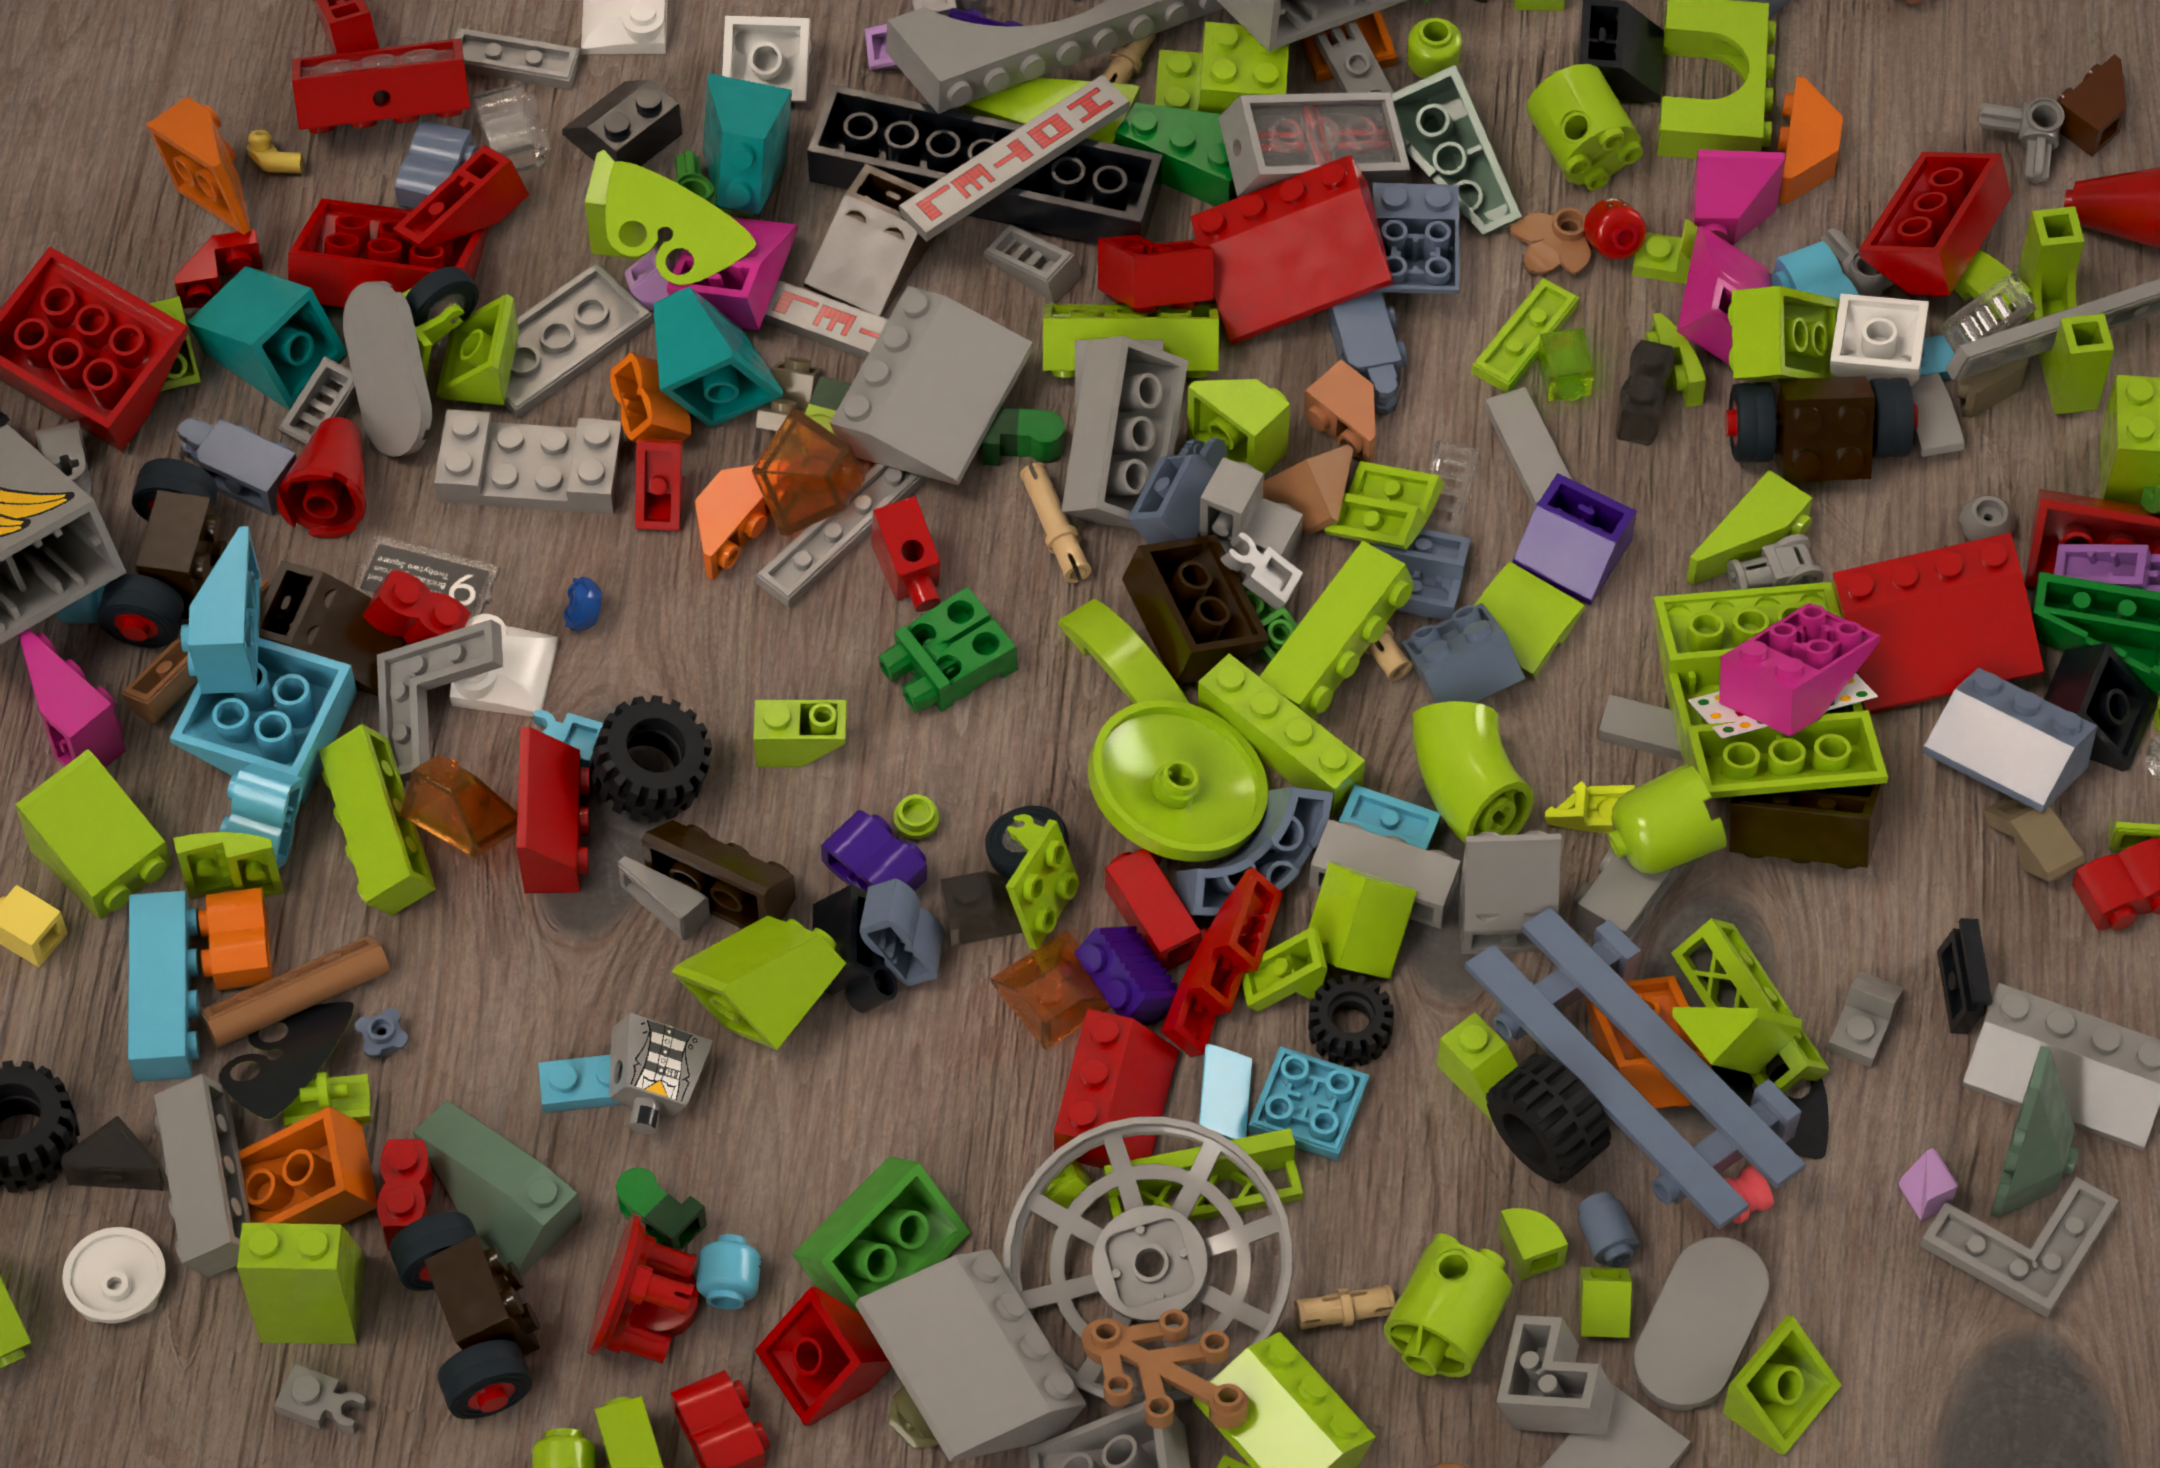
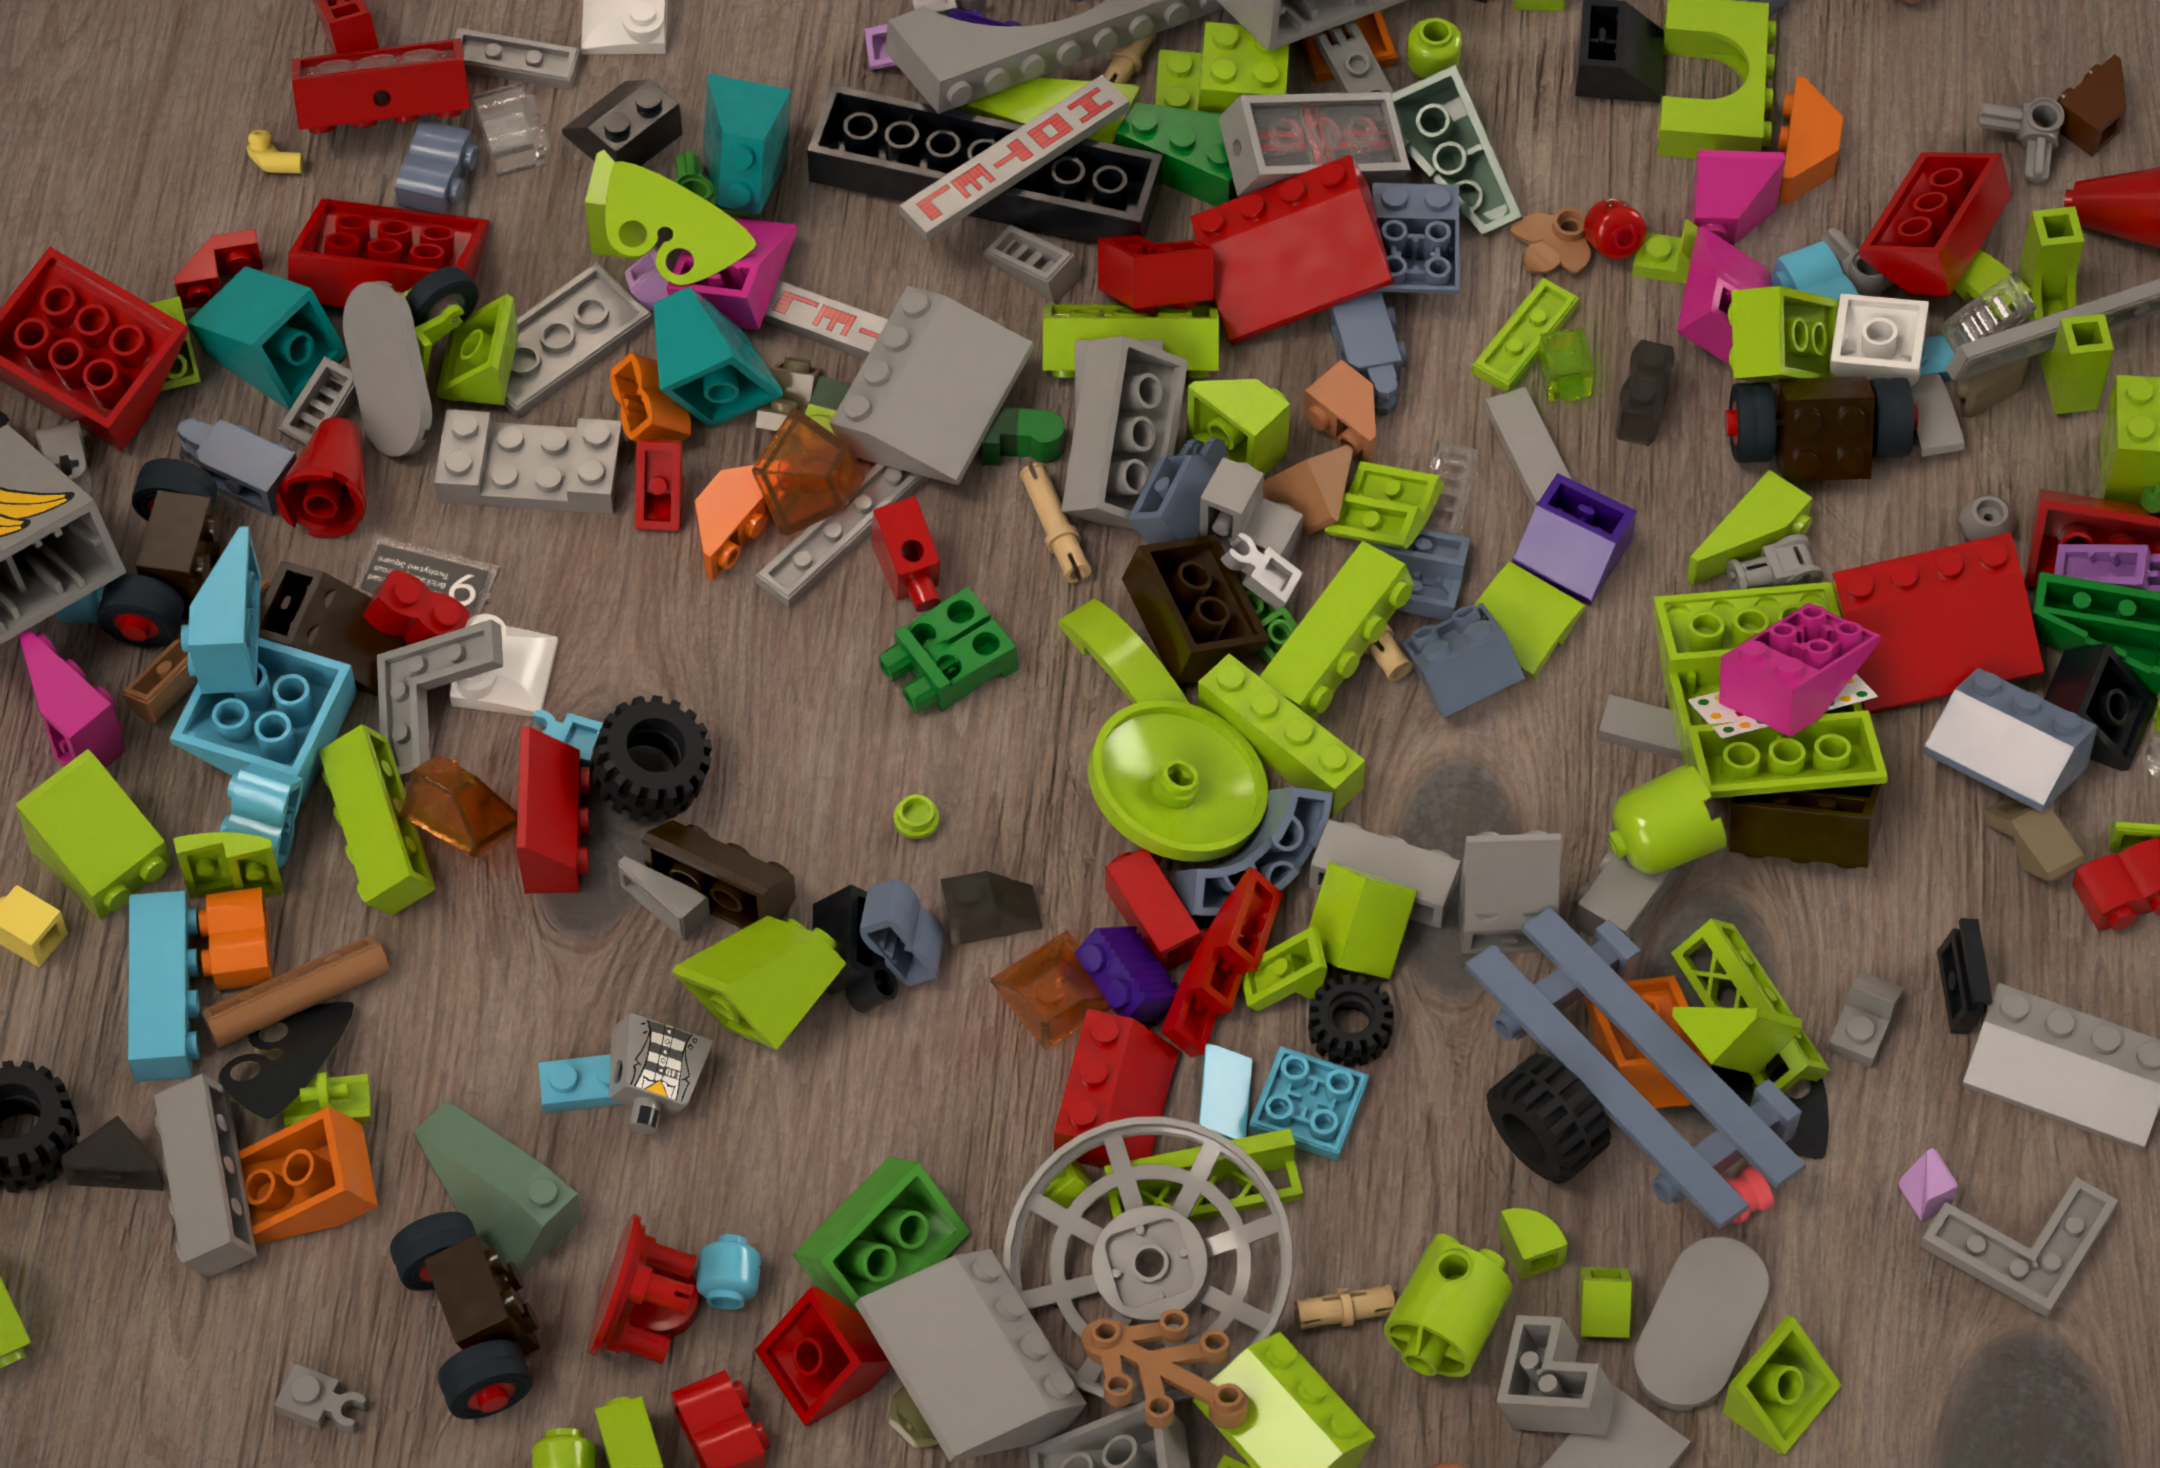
white piece [62,1227,166,1323] -> none
orange slope [146,96,251,235] -> none
lime slope [237,1223,366,1345] -> none
sand blue plate [355,1008,408,1058] -> none
red brick [377,1139,434,1251] -> none
red slope [392,145,529,250] -> none
blue plate [564,577,602,632] -> none
leg [616,1167,707,1251] -> none
white slope [722,16,811,103] -> none
lime slope [753,700,847,767] -> none
slope [804,164,937,317] -> none
dark purple brick [821,810,927,892] -> none
lime plate [985,805,1080,950] -> none
medium azure plate [1339,784,1441,851] -> none
lime brick [1411,701,1534,844] -> none
lime slope [1437,1012,1518,1122] -> none
lime cylinder [1526,64,1644,191] -> none
neon yellow slope [1545,781,1636,833] -> none
sand blue brick [1578,1191,1640,1267] -> none
lime slope [1644,313,1706,408] -> none
sand green wedge [1990,1046,2079,1218] -> none

